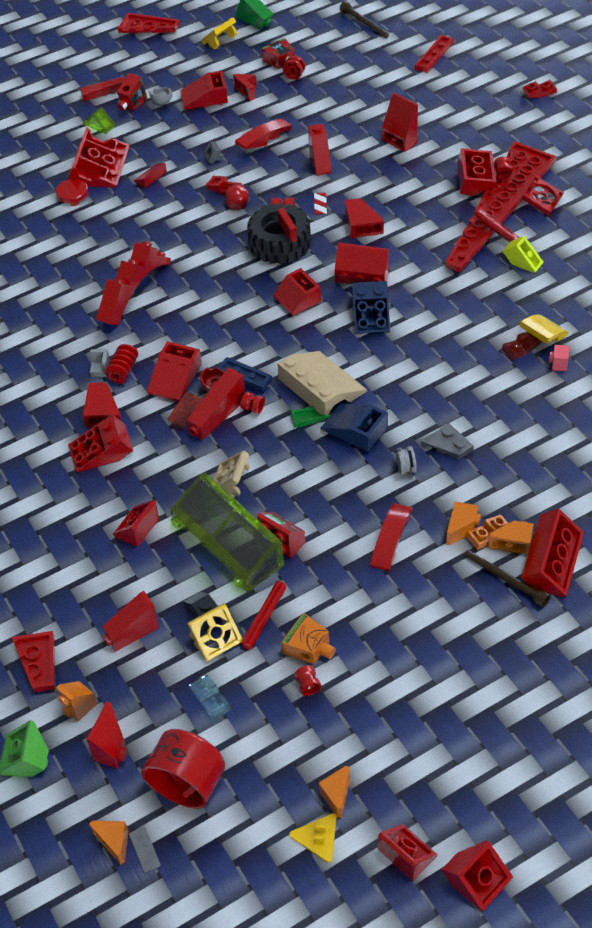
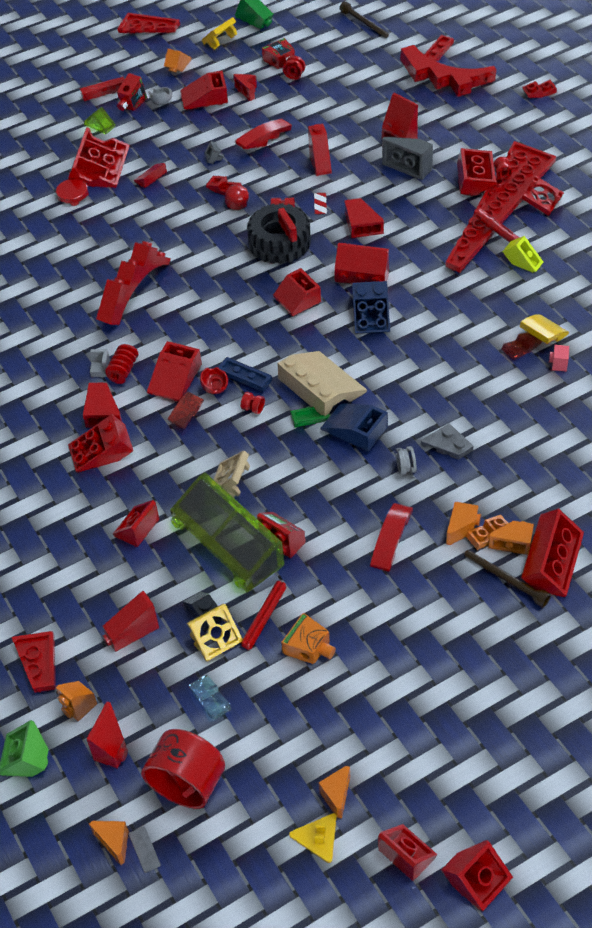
red slope [187,367,245,440] -> none
red wheel [294,665,322,696] -> none
none -> orange slope [164,49,192,73]
none -> dark grey slope [382,137,433,180]
none -> red arch [400,45,497,97]

